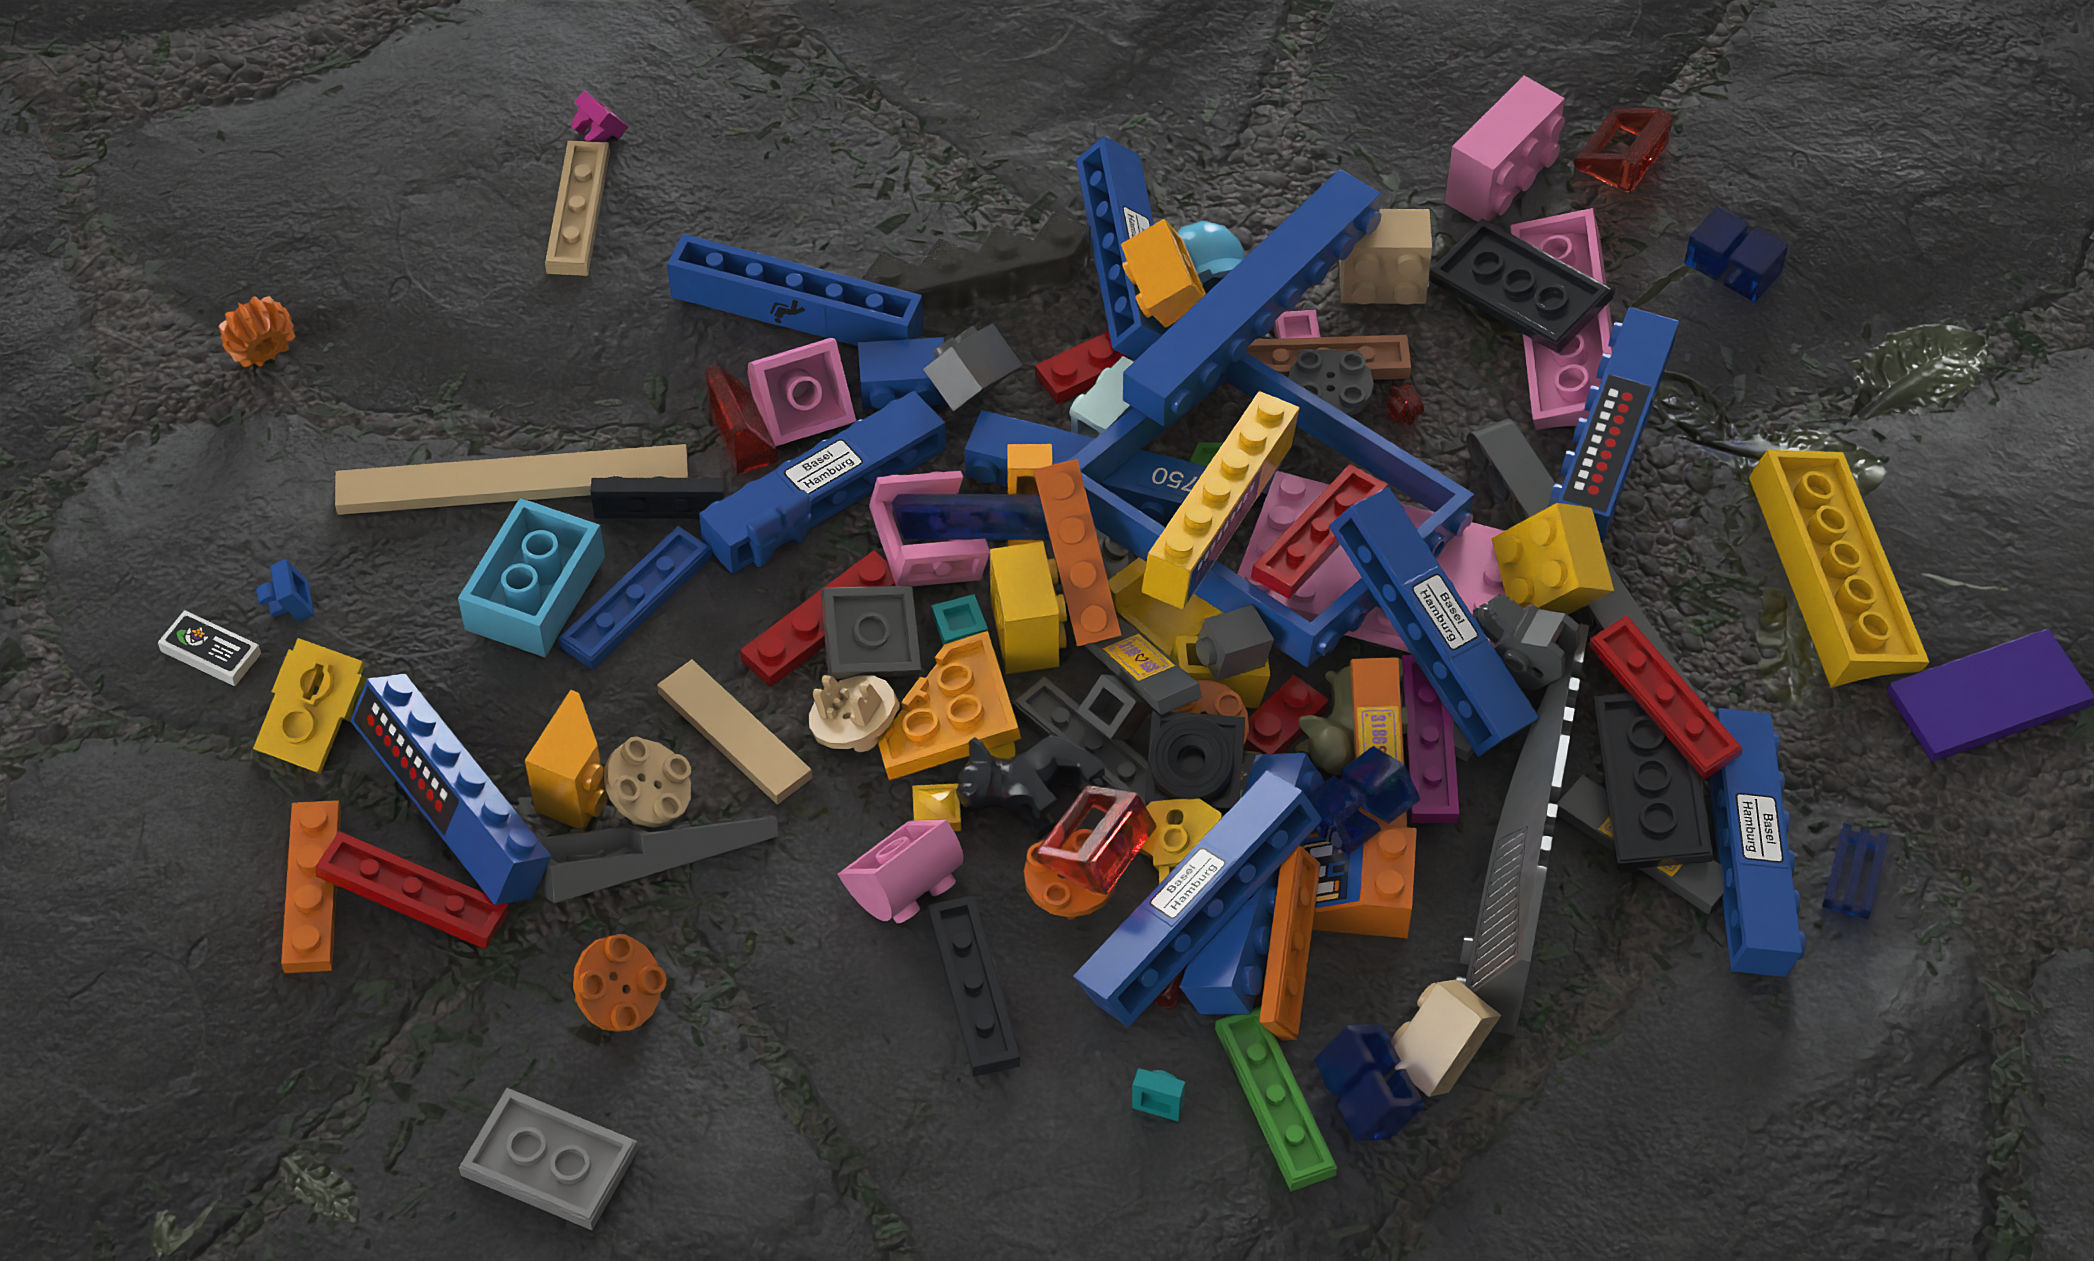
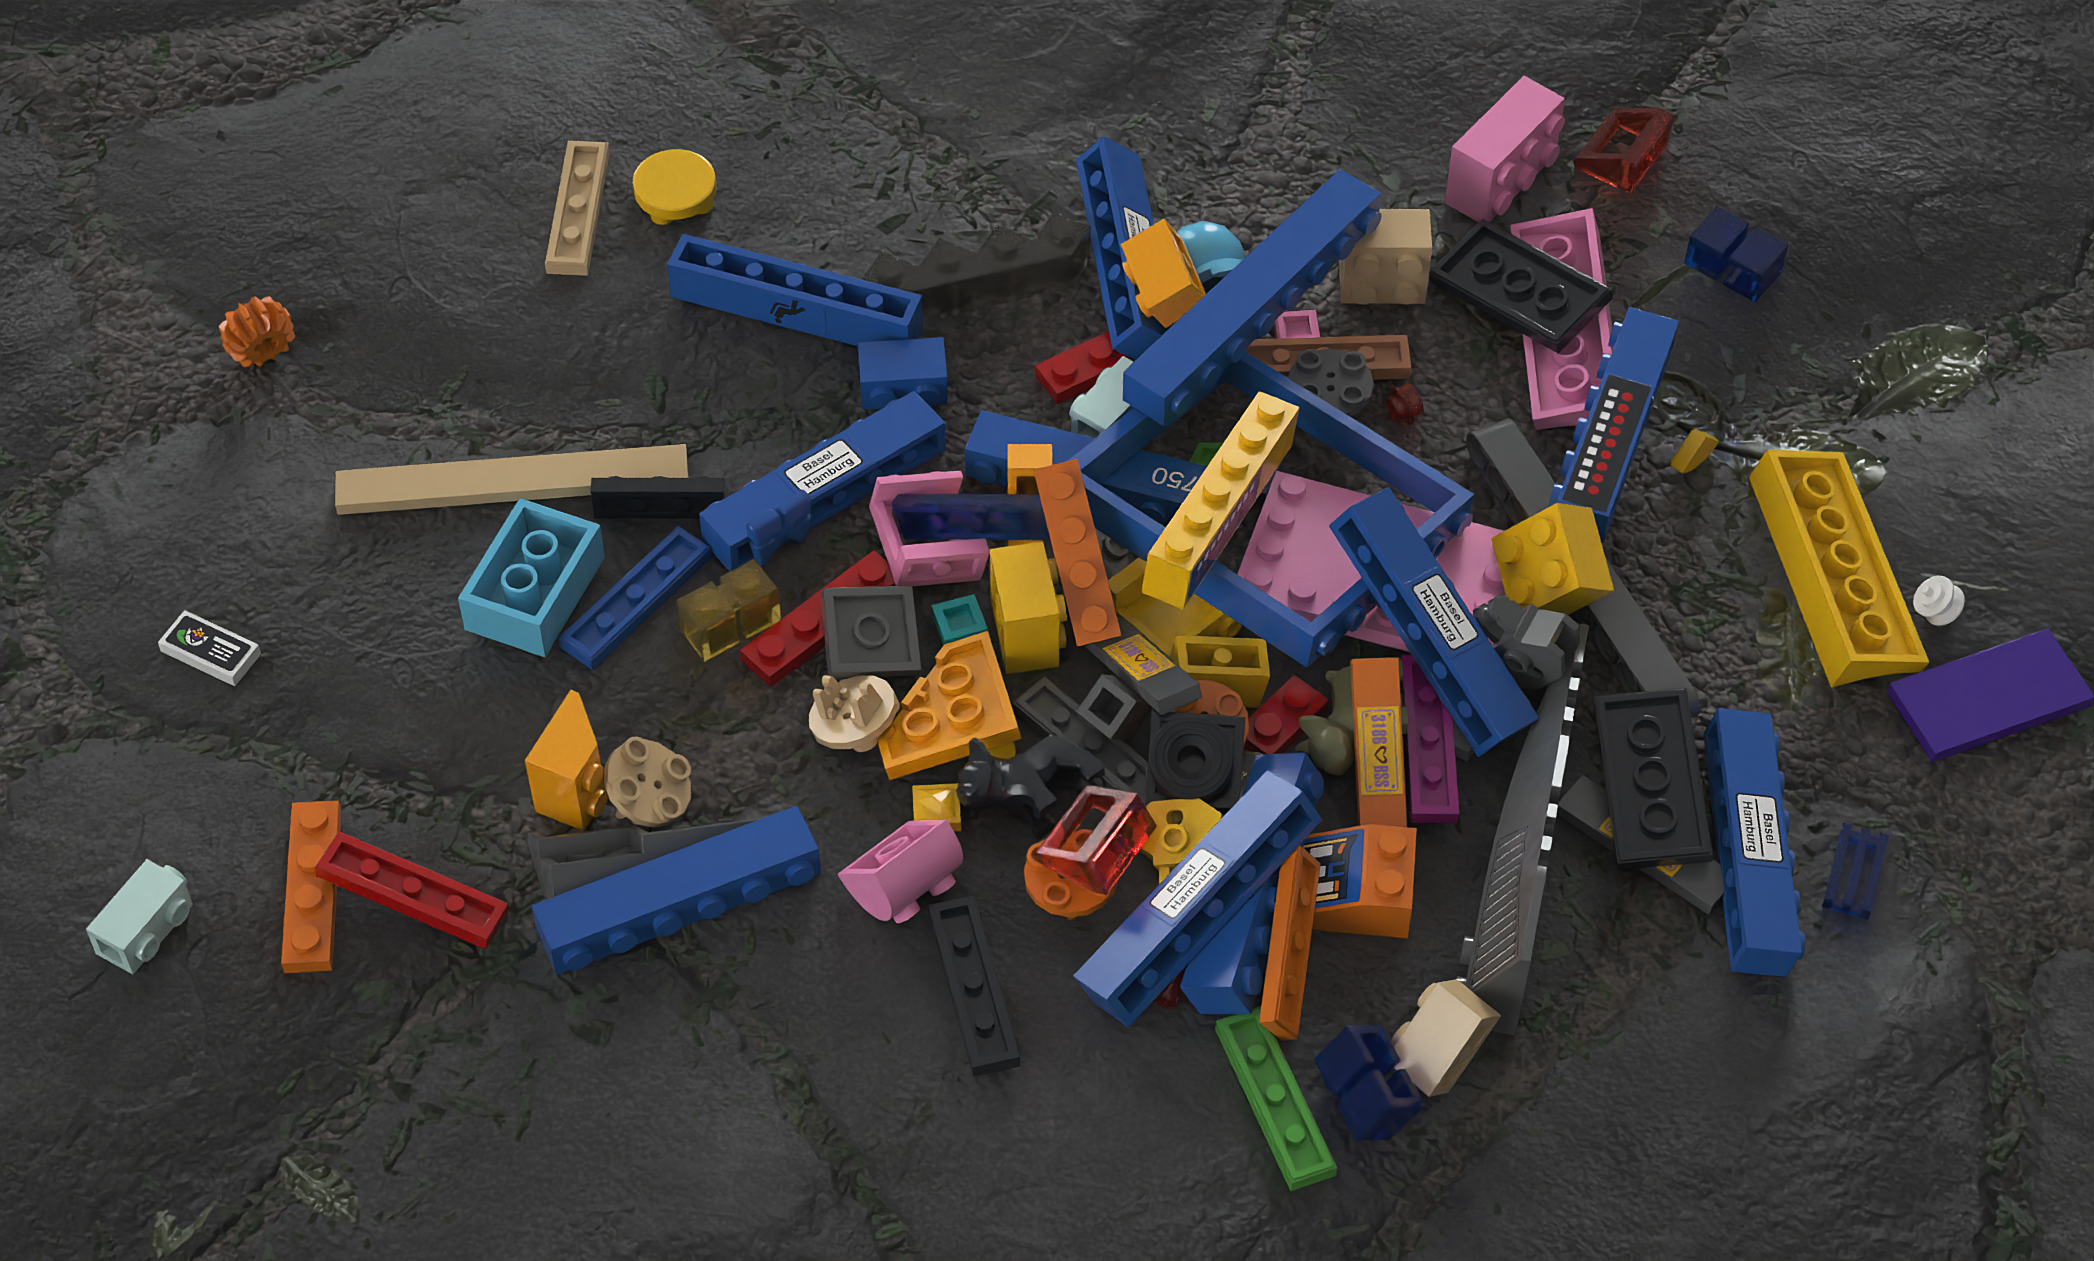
yellow piece [253,638,367,774] -> none
blue tile [256,559,314,622] -> none
blue brick [350,674,552,905] -> none
light grey tile [459,1088,639,1230] -> none
dark pink tile [571,91,628,142] -> none
orange plate [573,934,667,1032] -> none
tan tile [657,659,812,805] -> none
clear red tile [705,365,779,475] -> none
bright pink brick [748,338,856,446] -> none
dark grey brick [923,323,1022,411] -> none
teal plate [1132,1068,1186,1121] -> none
dark grey brick [1196,604,1274,681] -> none
red plate [1251,464,1388,599] -> none
clear blue piece [1306,746,1421,855] -> none
red tile [1590,615,1742,780] -> none
none -> light aqua brick [86,859,193,975]
none -> blue brick [531,806,821,975]
none -> yellow tile [633,149,716,225]
none -> clear yellow piece [677,559,781,662]
none -> yellow tile [1670,429,1719,474]
none -> white wheel [1913,576,1965,626]

